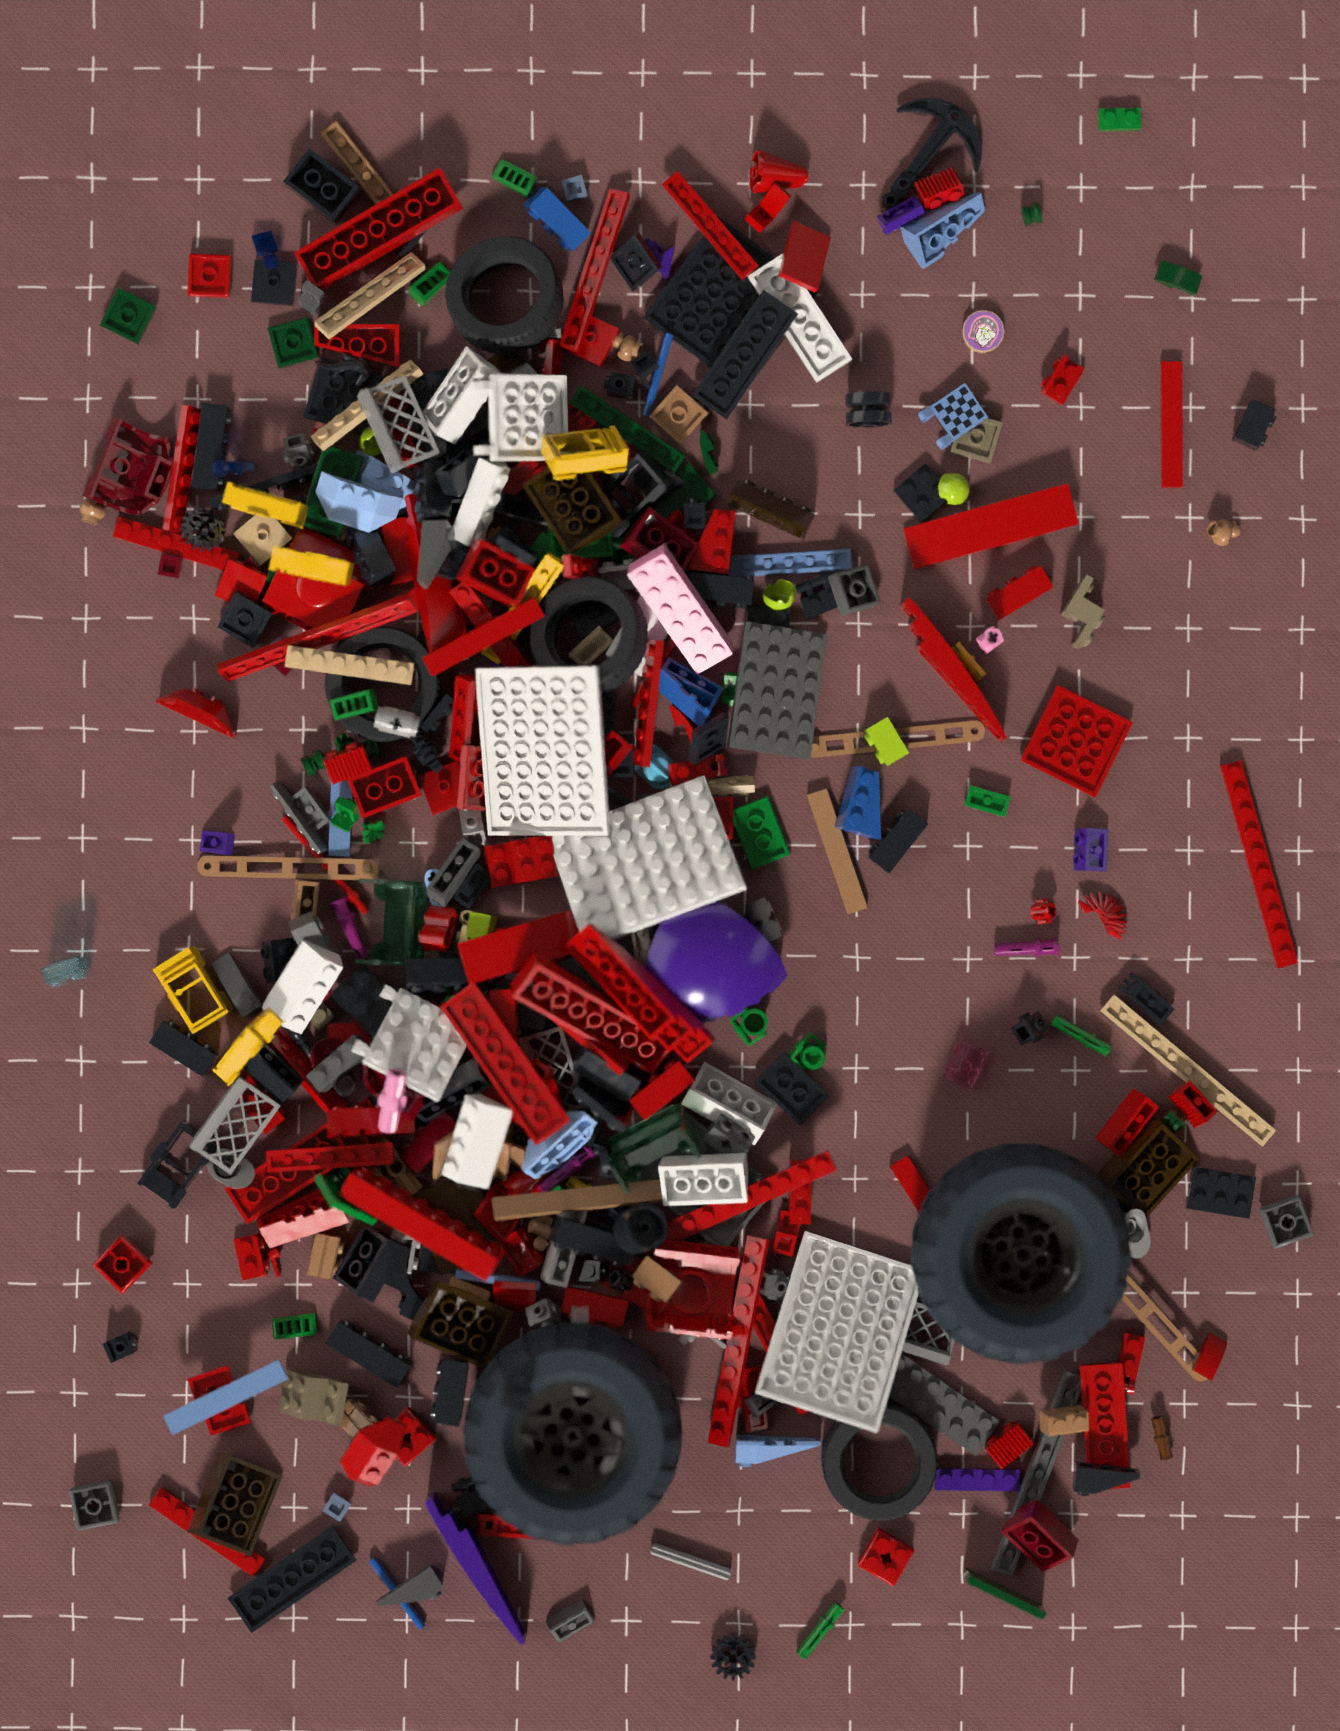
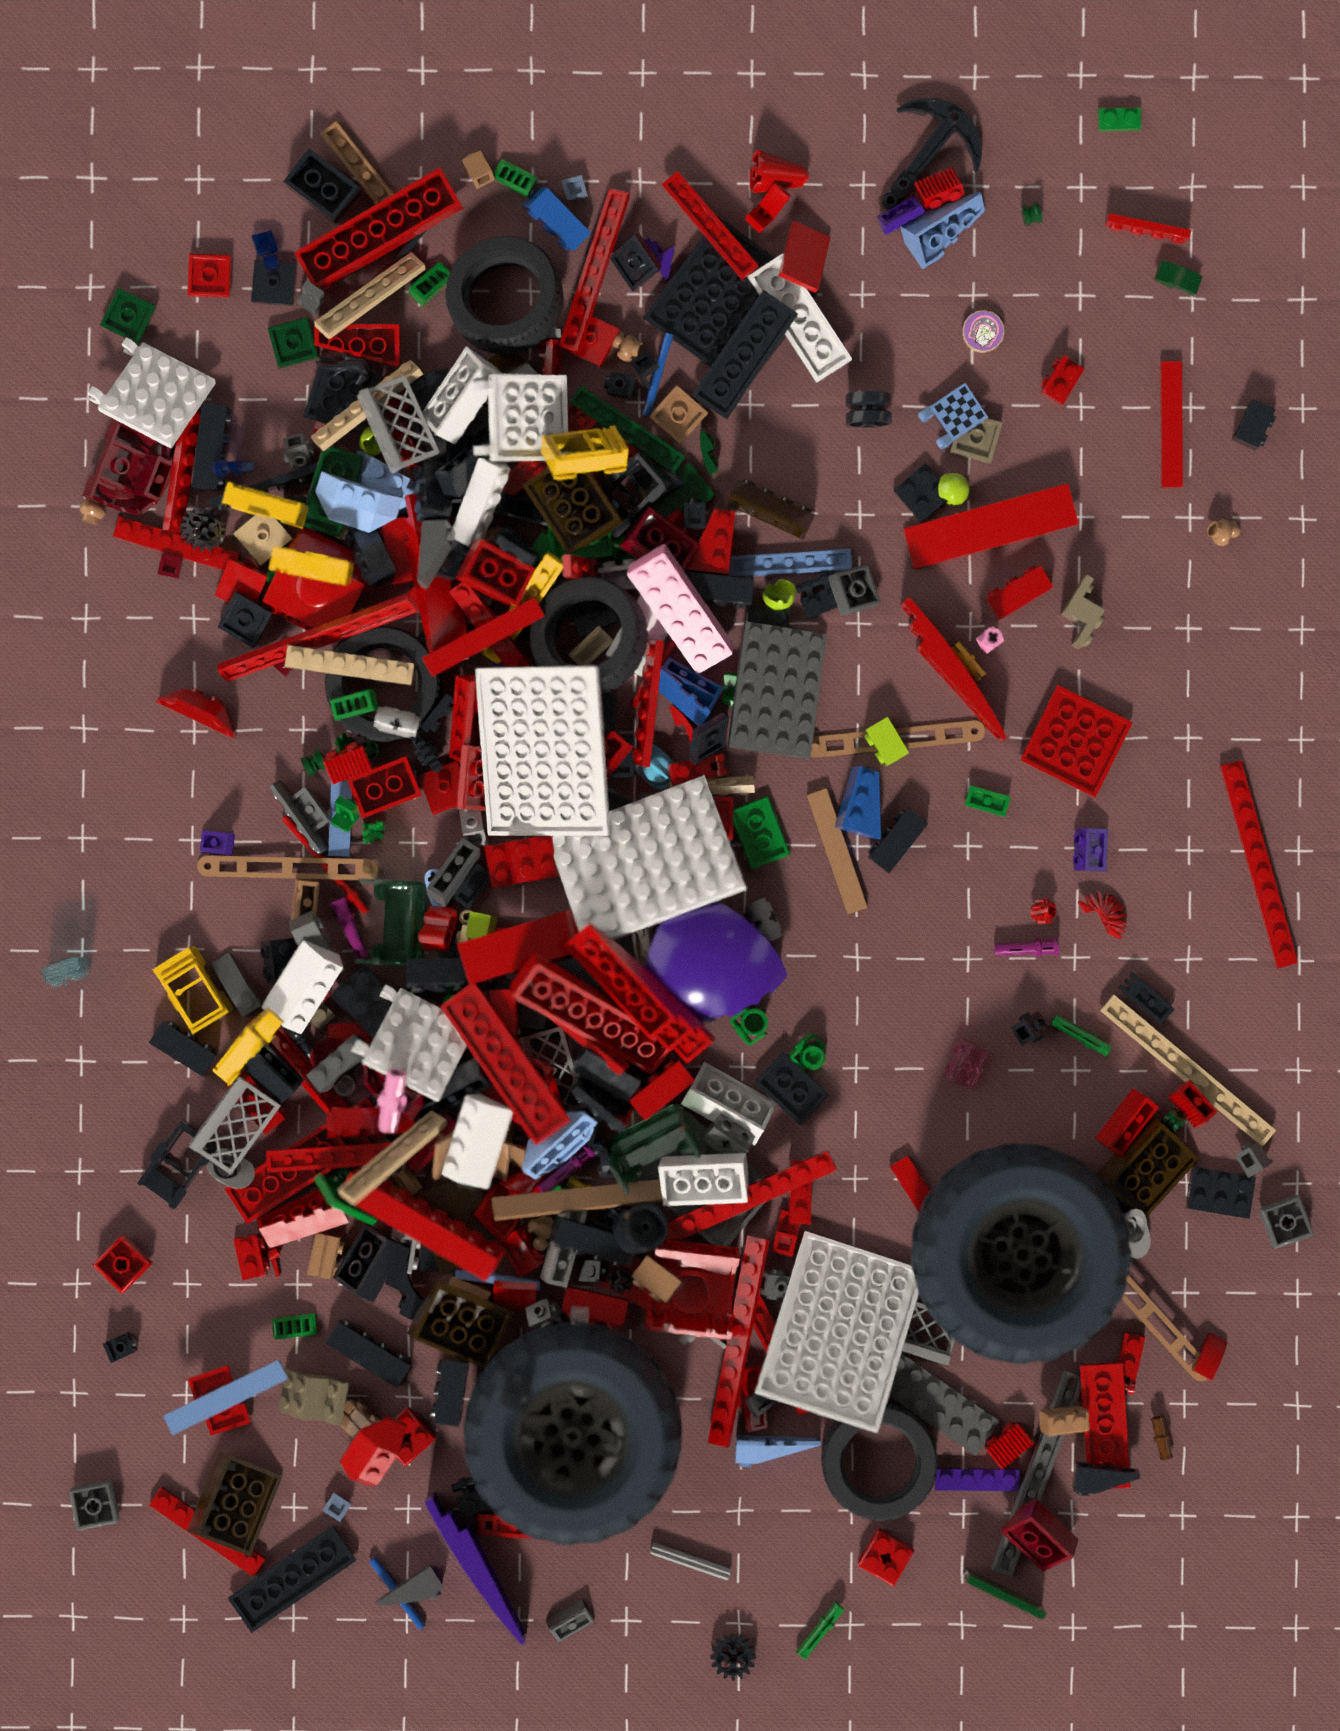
none -> white plate [88,338,216,448]
none -> tan plate [339,1110,447,1205]
none -> medium nougat brick [462,150,495,189]
none -> red plate [1105,213,1192,244]
none -> dark grey brick [1235,1141,1273,1178]

